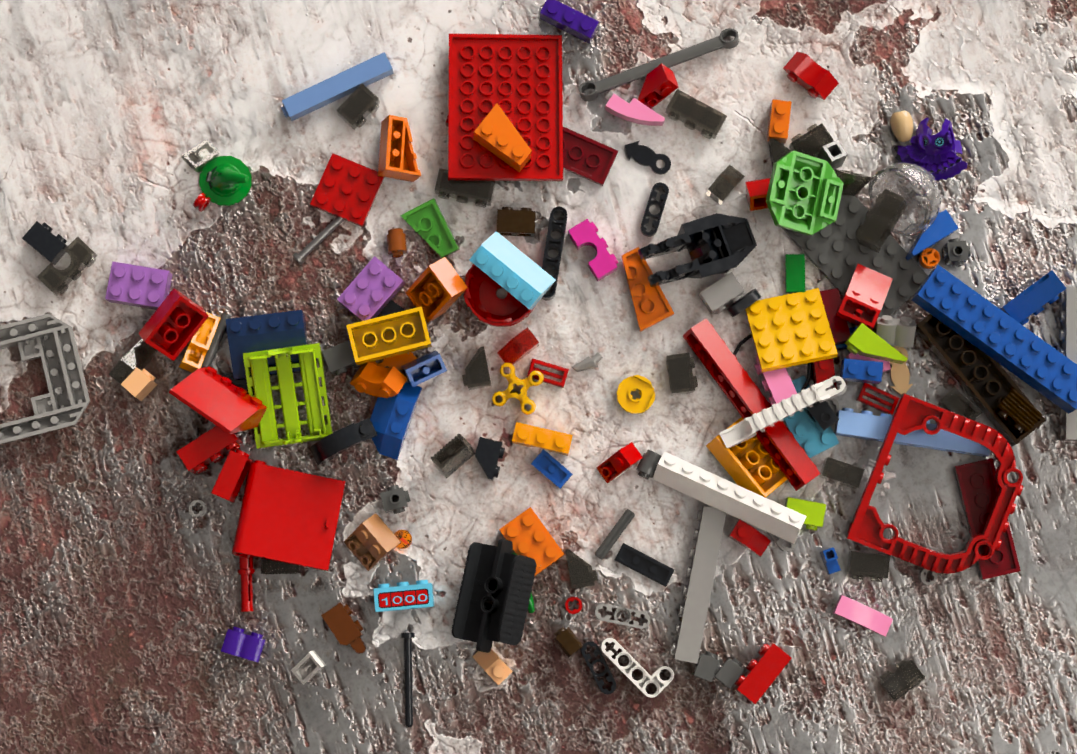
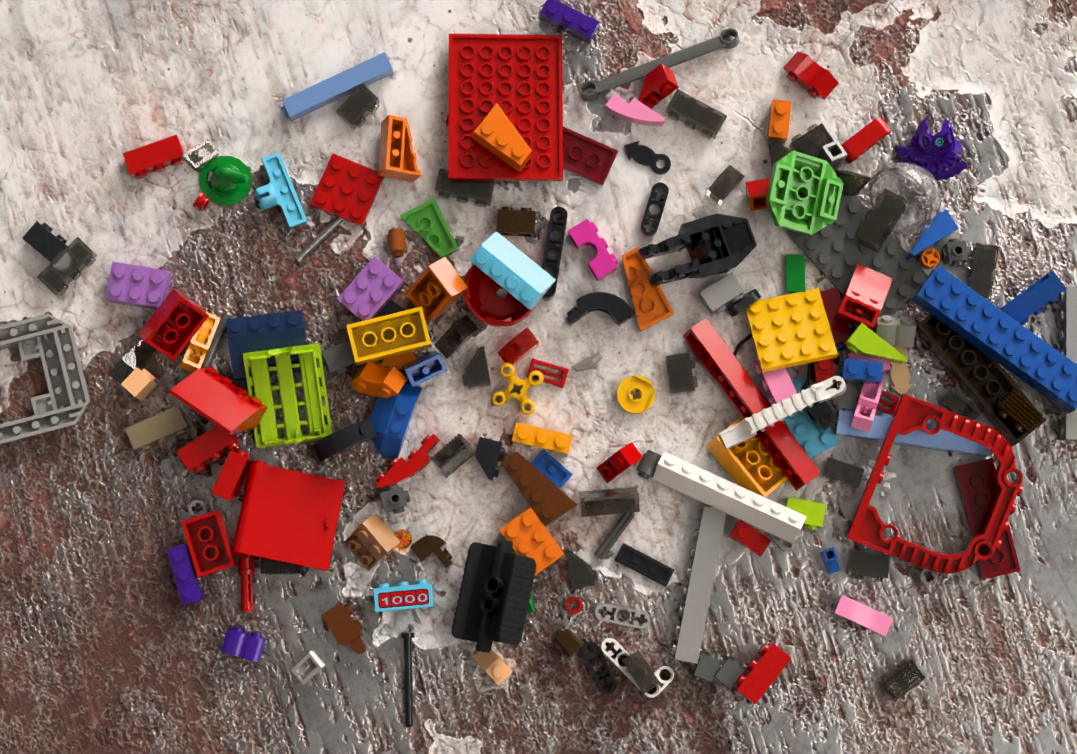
tan animal [890,111,913,142] -> none
none -> red brick [123,134,187,179]
none -> dark tan brick [125,406,190,453]
none -> dark purple brick [167,544,205,606]
none -> red brick [181,510,238,578]
none -> medium azure plate [255,152,307,229]
none -> red slope [375,434,440,489]
none -> dark brown brick [410,535,453,568]
none -> clear smoke slope [435,315,479,359]
none -> reddish brown wedge [501,452,577,527]
none -> black arch [566,292,635,327]
none -> clear smoke brick [579,487,640,517]
none -> clear smoke brick [621,650,660,694]
none -> red beam [841,116,892,164]
none -> bright pink slope [851,380,885,432]
none -> clear smoke brick [965,242,999,301]

